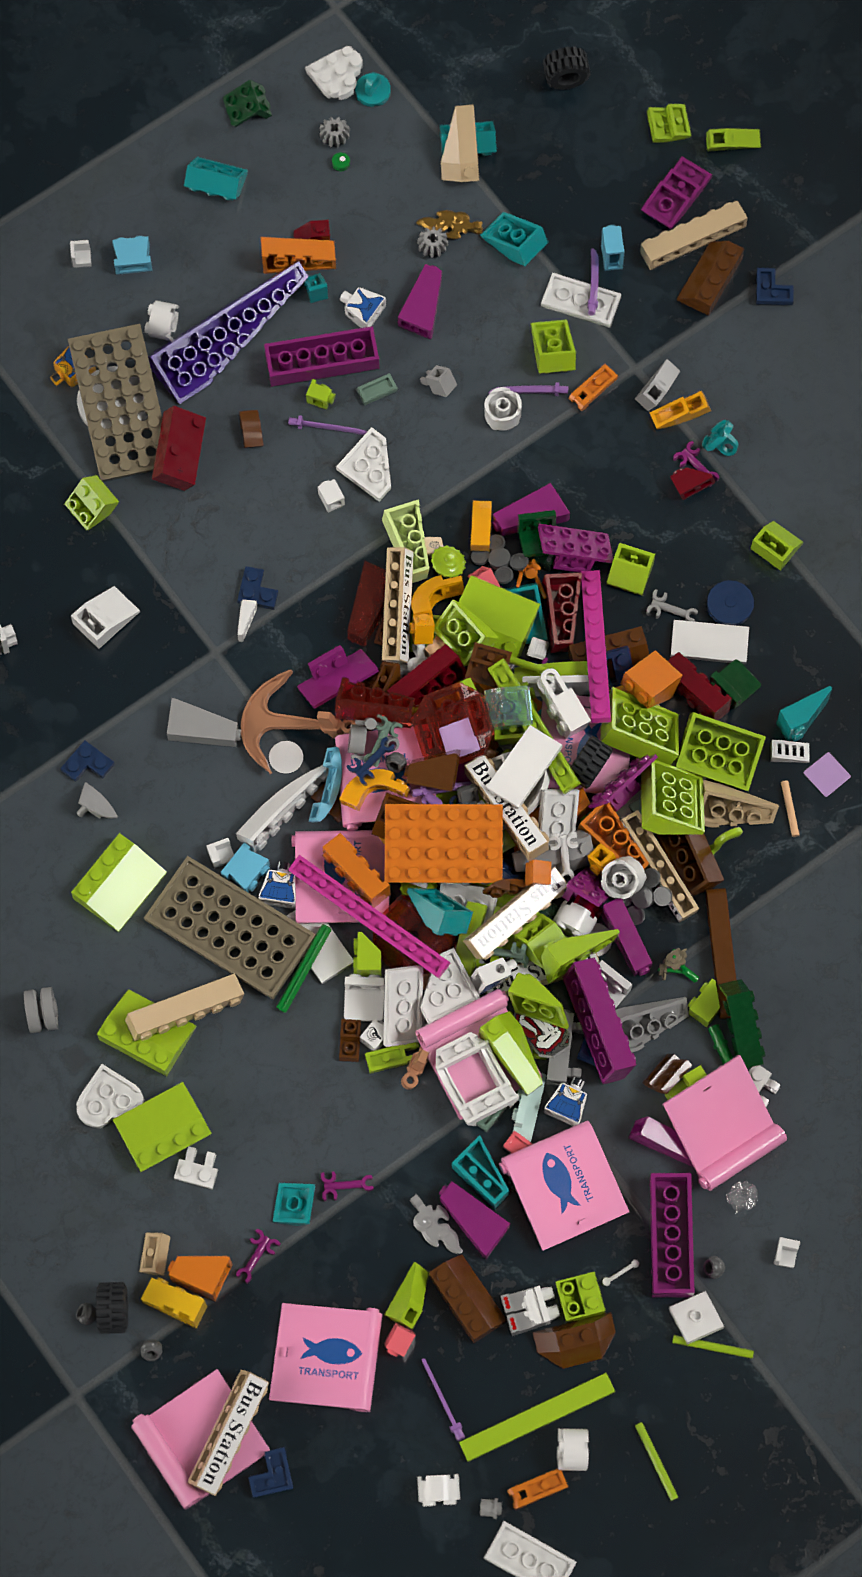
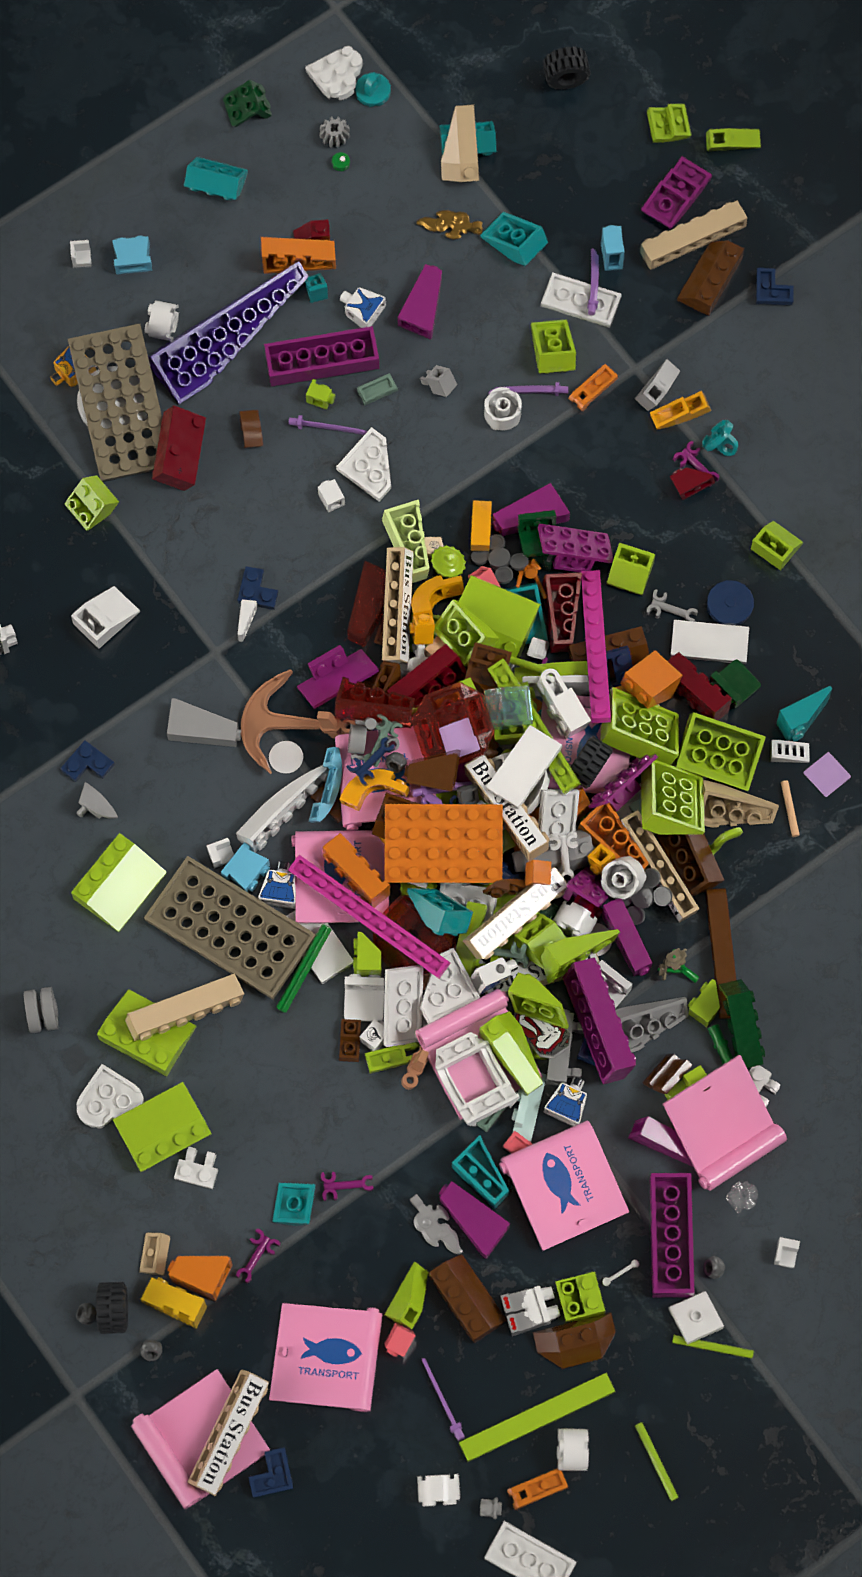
light grey gear [417,226,448,258] -> none

